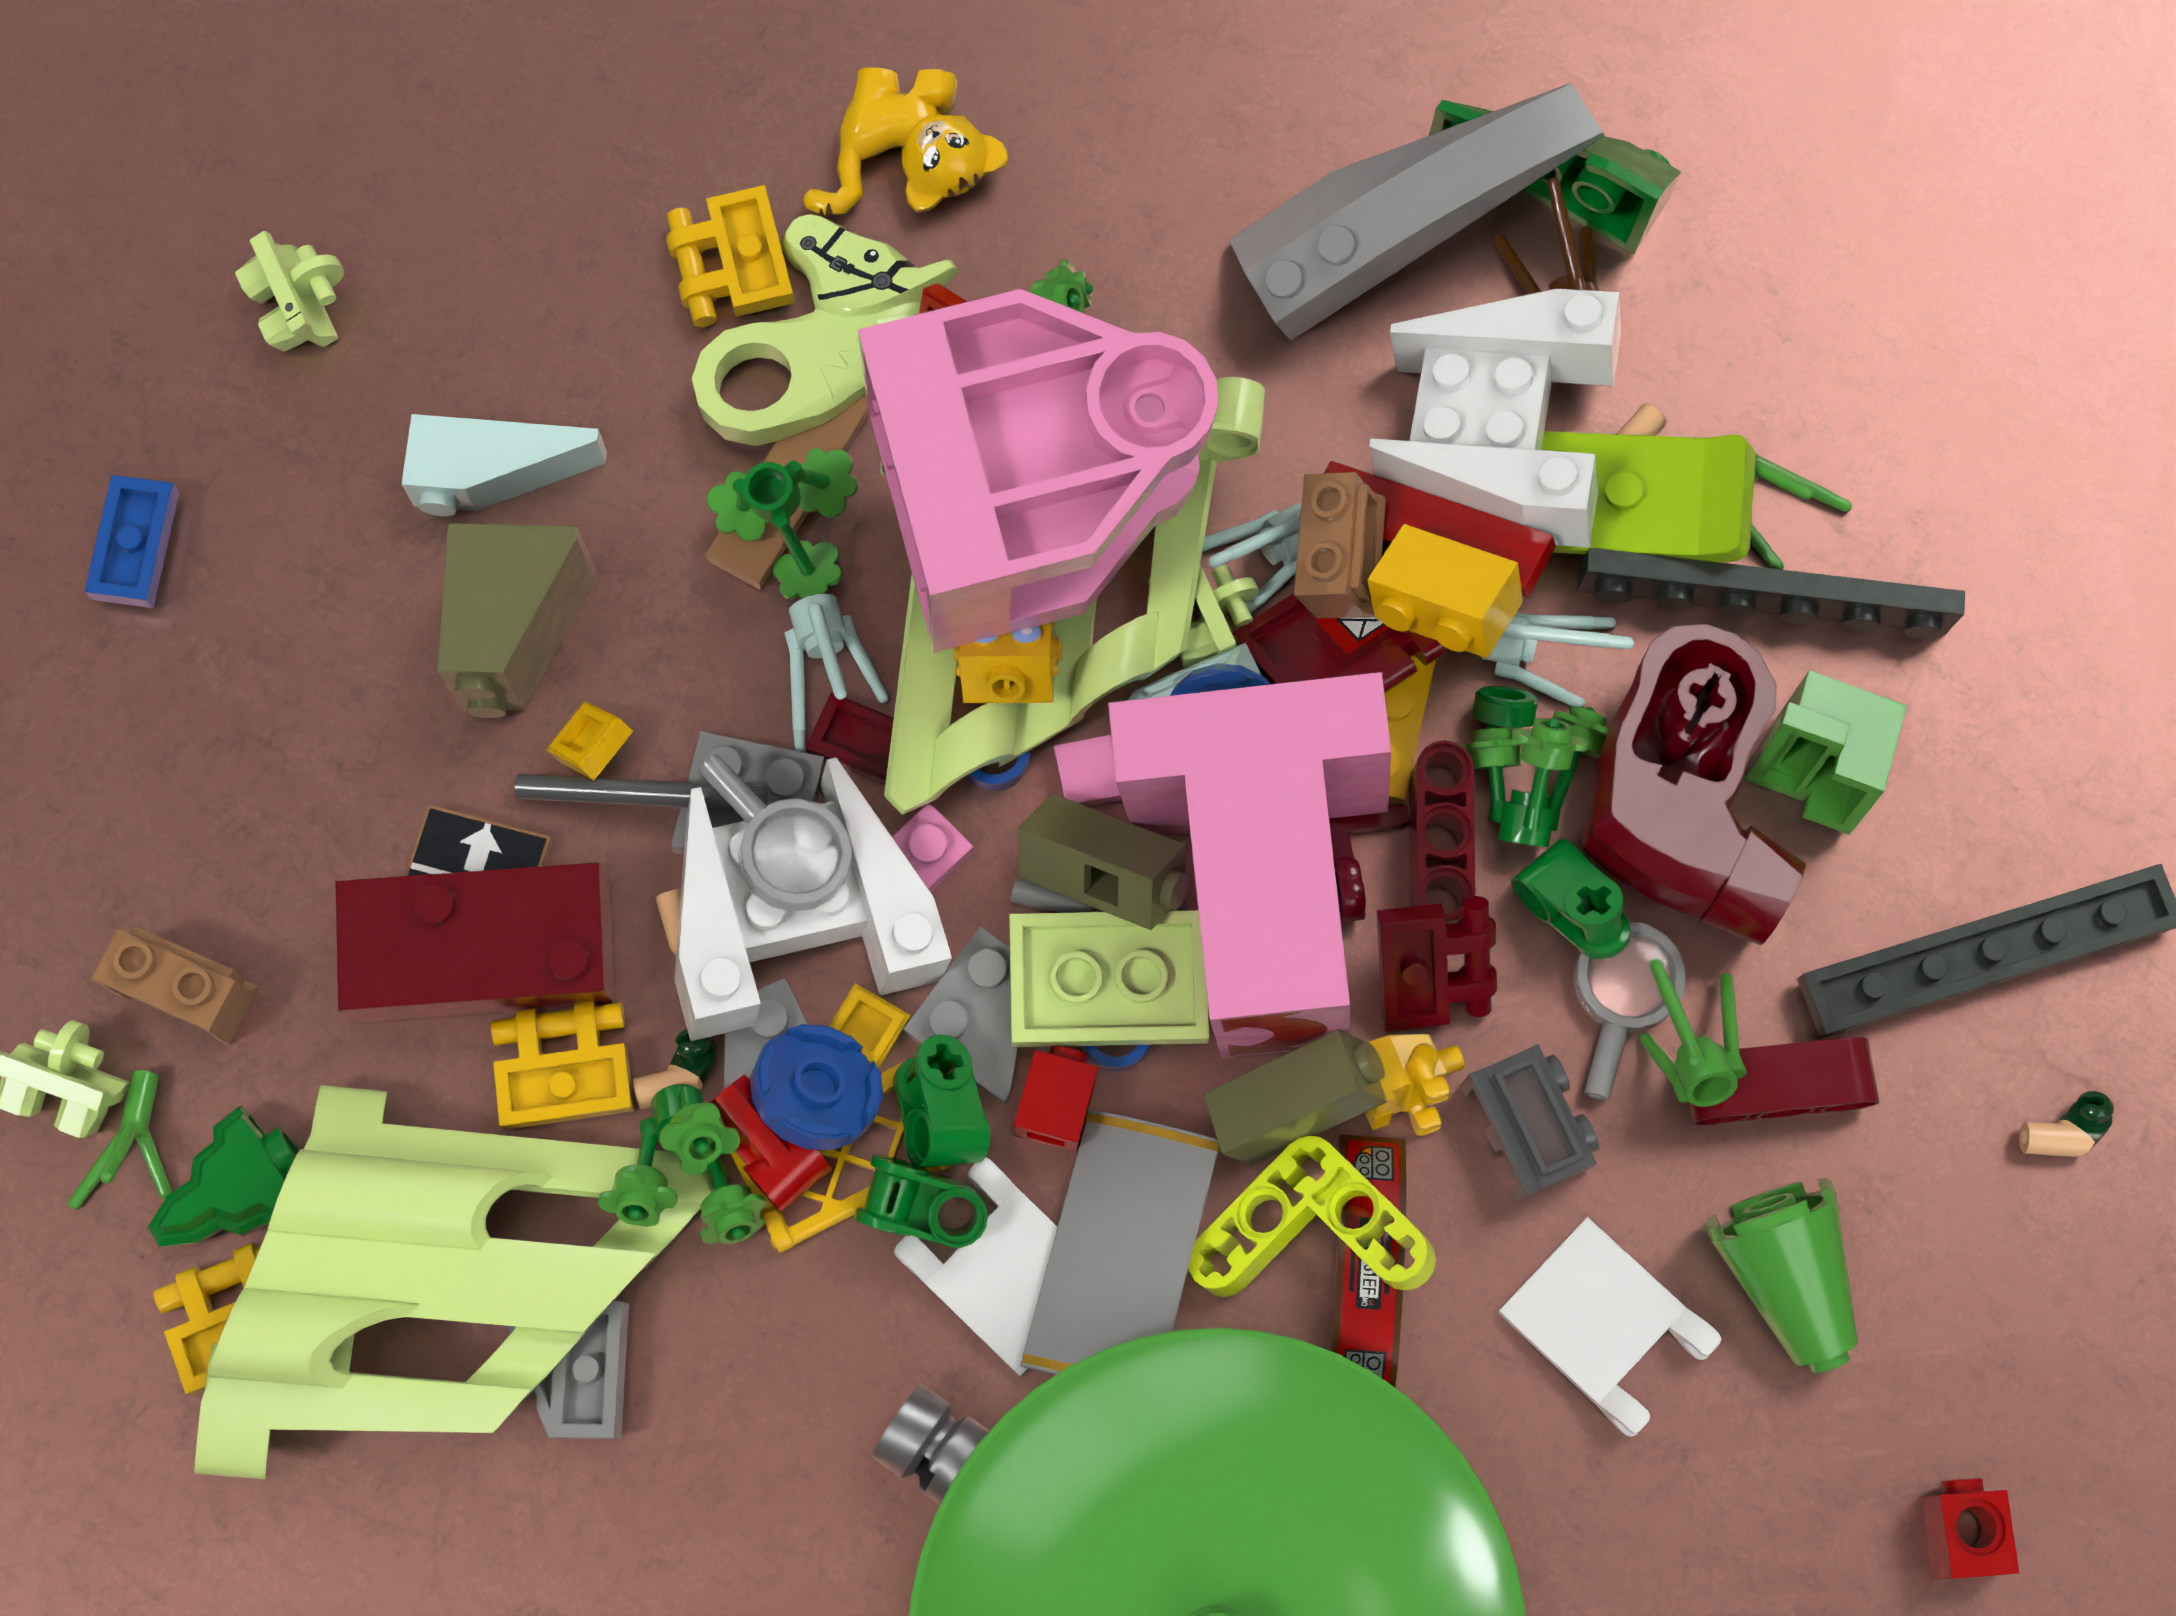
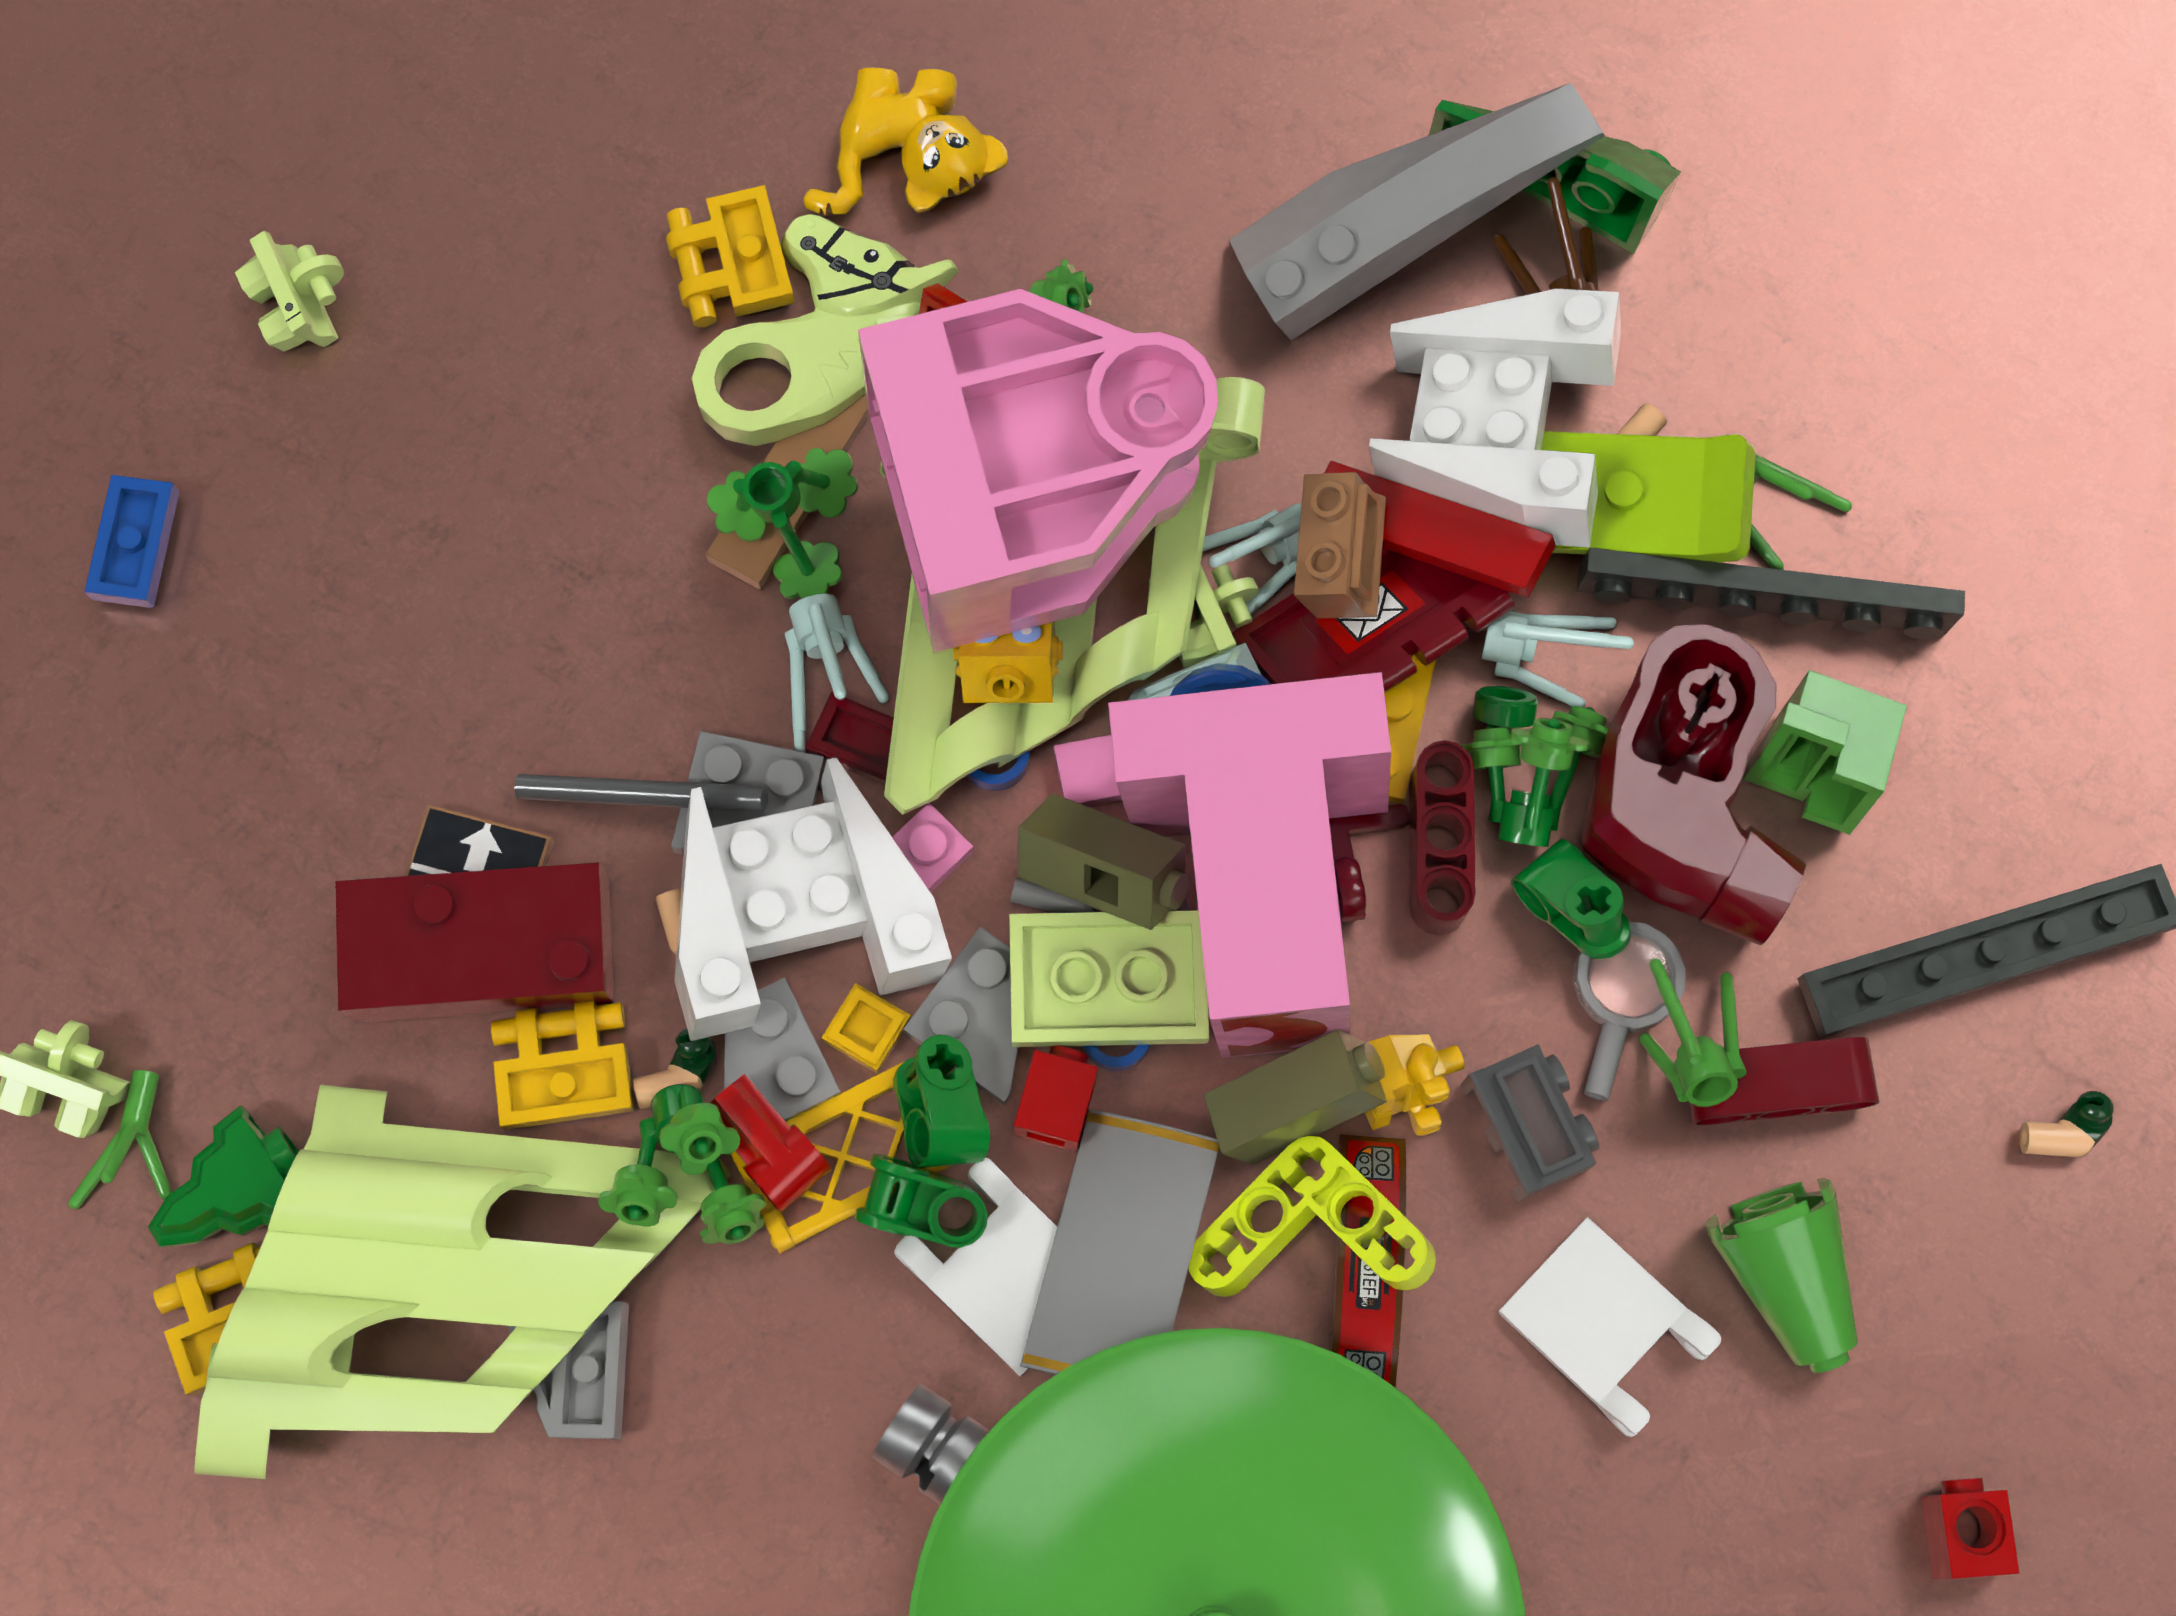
medium nougat window [91,926,260,1045] -> none
light aqua slope [402,414,607,516] -> none
olive slope [437,523,596,718] -> none
yellow tile [547,701,633,781] -> none
piece [698,754,852,912] -> none
blue tile [750,1024,883,1150] -> none
yellow brick [1367,524,1523,659] -> none
dark red plate [1377,896,1497,1031] -> none

